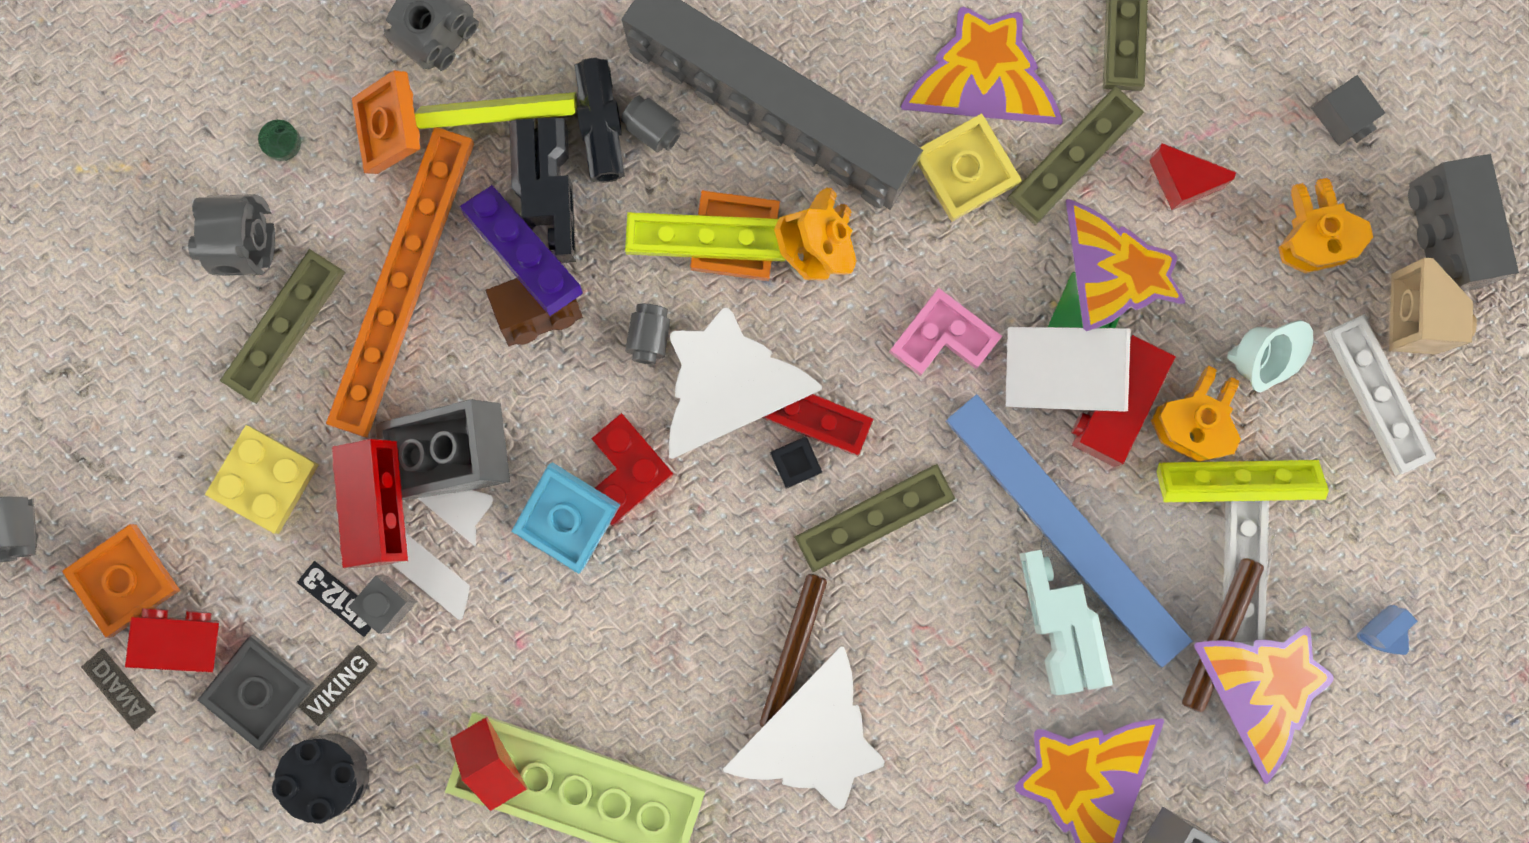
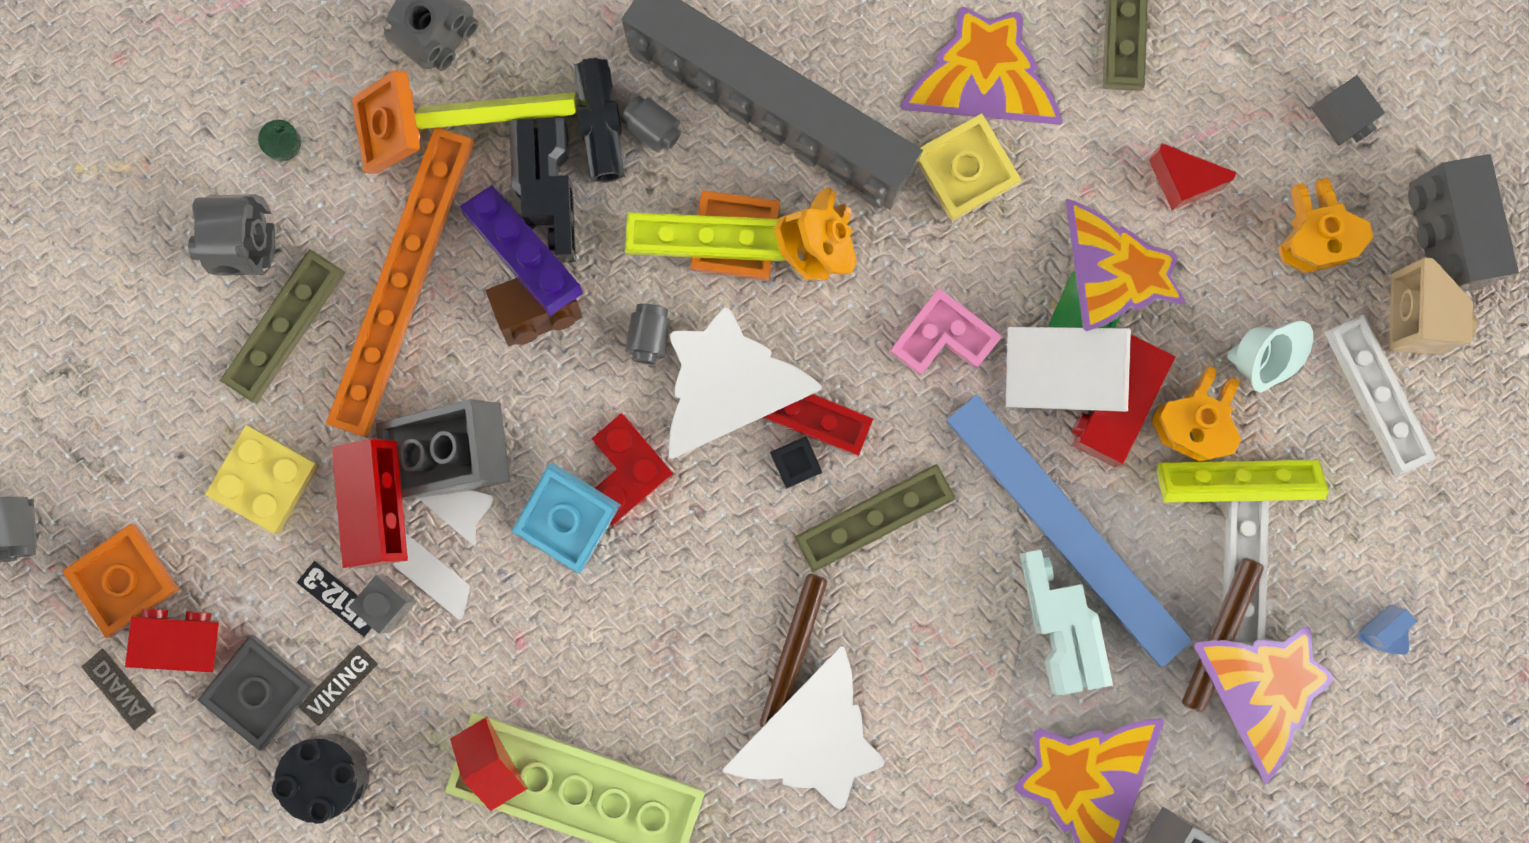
olive tile [1007,85,1144,226] -> none

